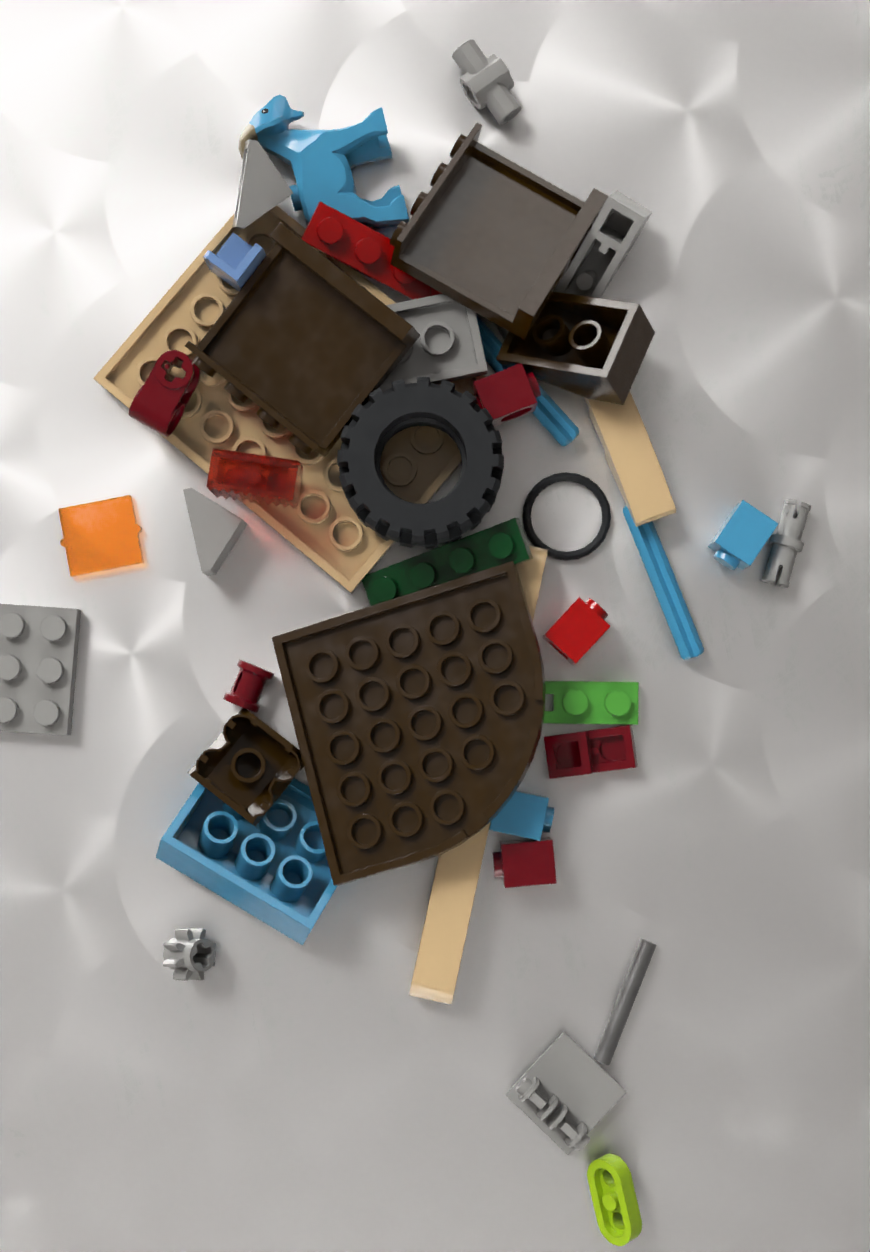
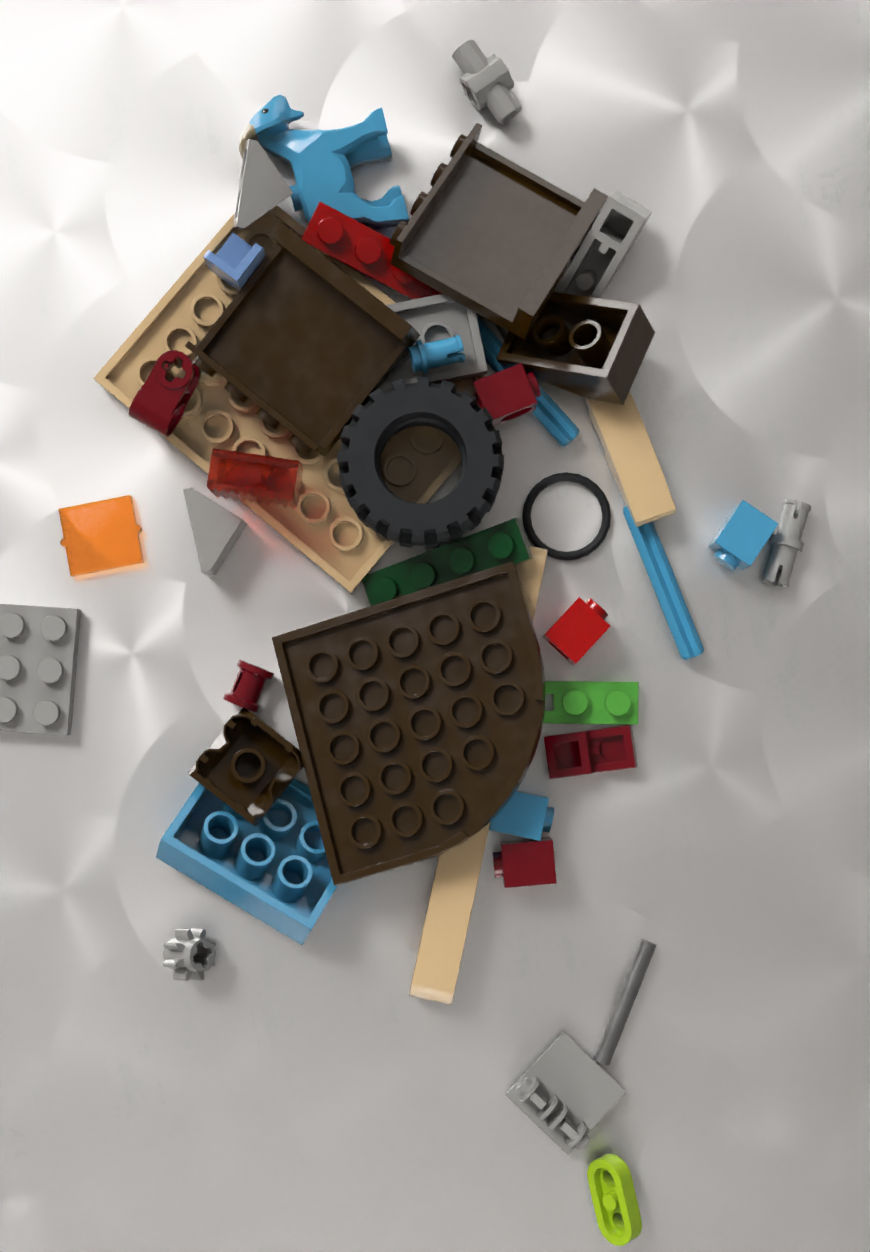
none -> dark azure pin [408,335,465,375]

